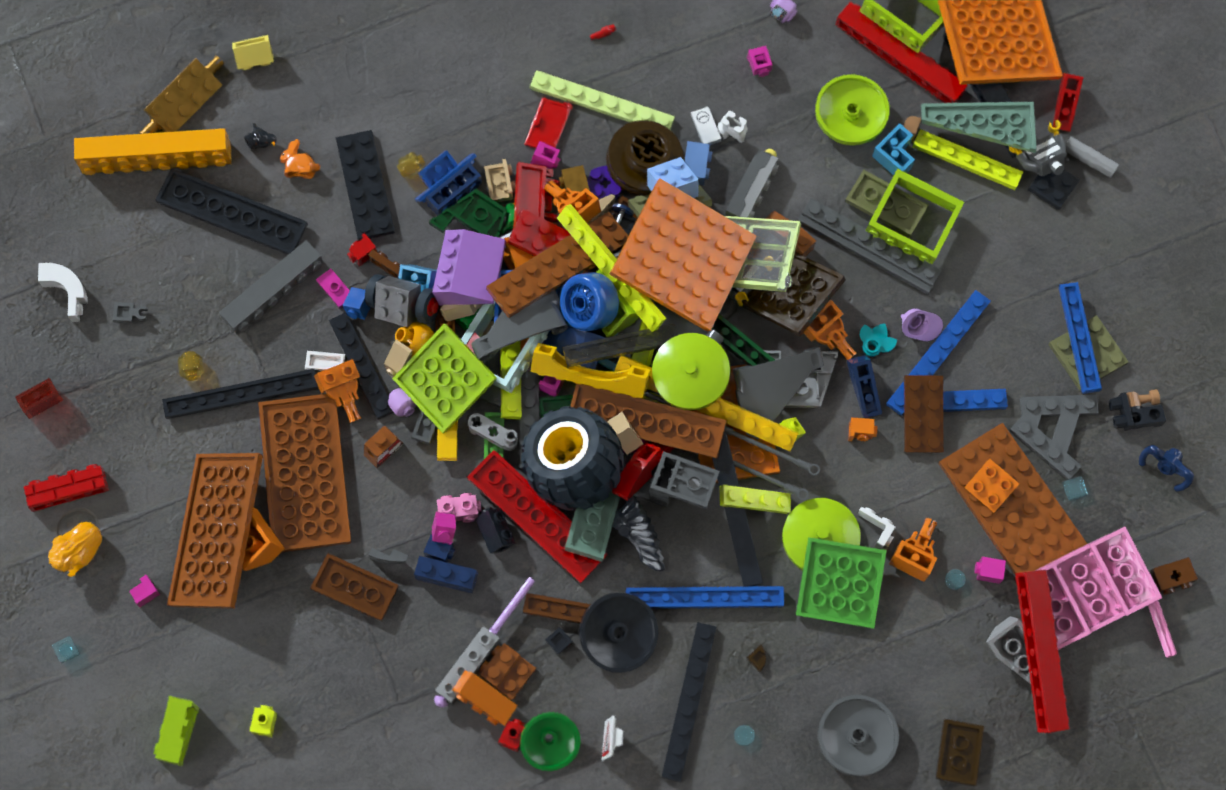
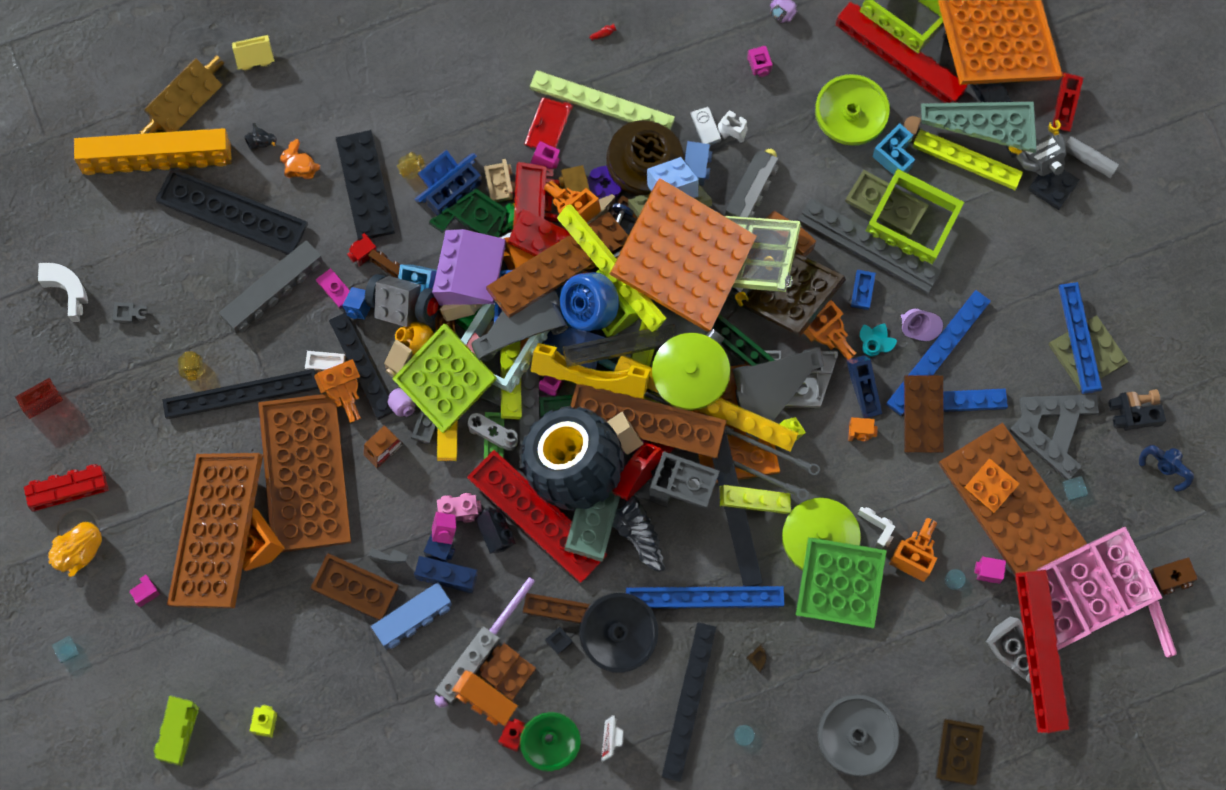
none -> medium blue brick [371,582,452,649]
none -> blue plate [850,270,876,310]

